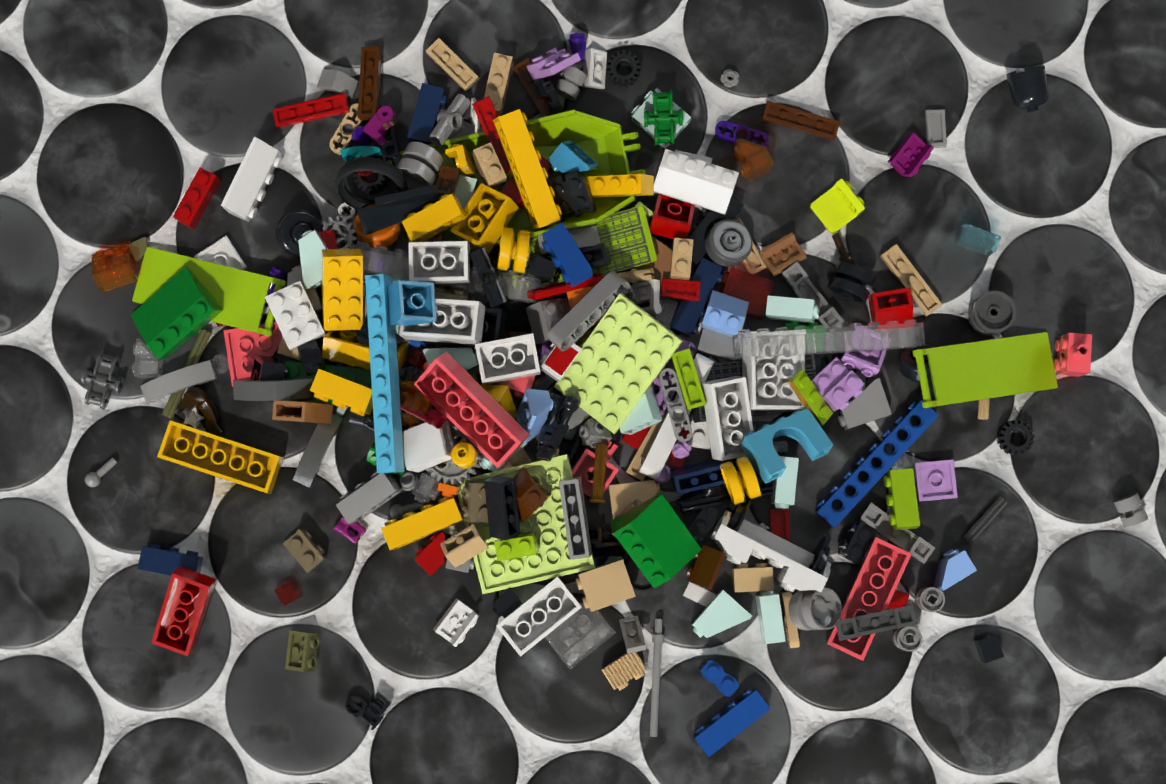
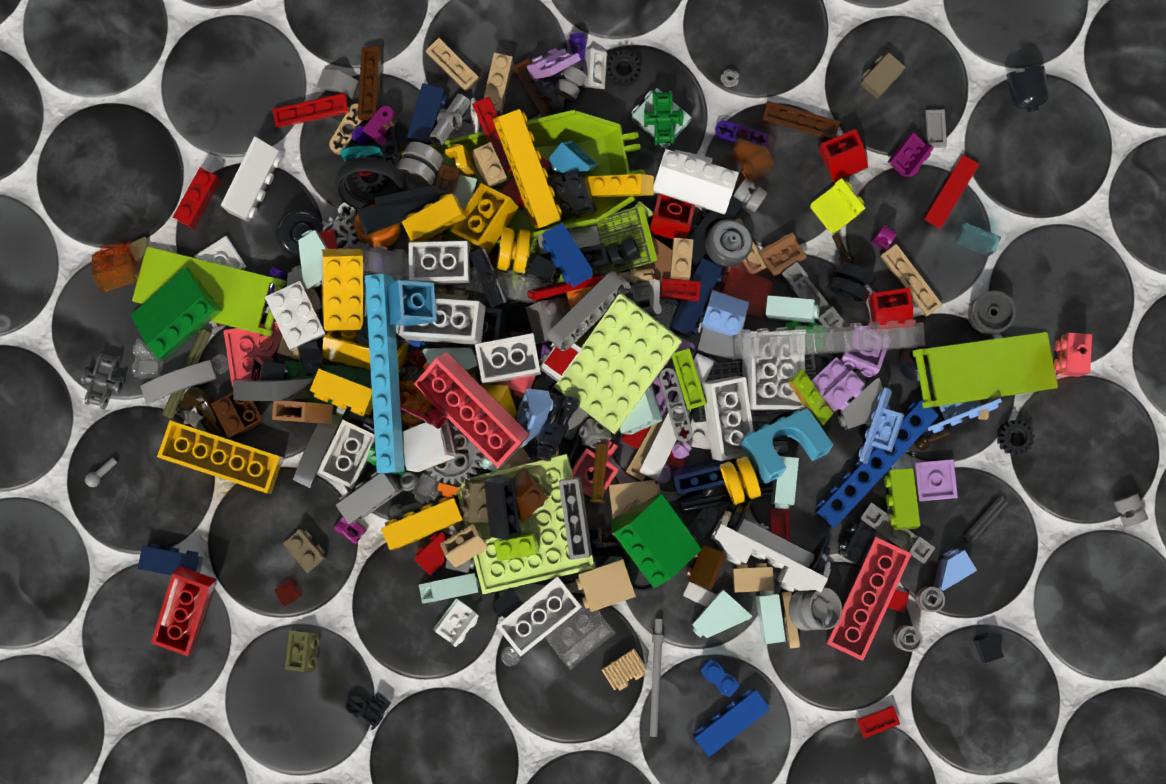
yellow head [451,442,478,469] -> none
light grey plate [619,615,647,654] -> none
dark grey slope [835,605,917,641] -> none
none -> reddish brown slope [211,392,263,439]
none -> white brick [317,420,375,490]
none -> light aqua slope [419,573,479,604]
none -> clear plate [501,647,520,666]
none -> black wheel [607,235,642,269]
none -> light grey wheel [733,178,768,213]
none -> red slope [818,129,868,183]
none -> red plate [856,705,900,738]
none -> light blue bracket [859,387,904,464]
none -> dark tan brick [861,53,906,99]
none -> magenta leg [870,224,898,252]
none -> dark brown bar [914,429,950,451]
none -> red tile [924,155,979,229]
none -> light blue bracket [927,398,1002,433]

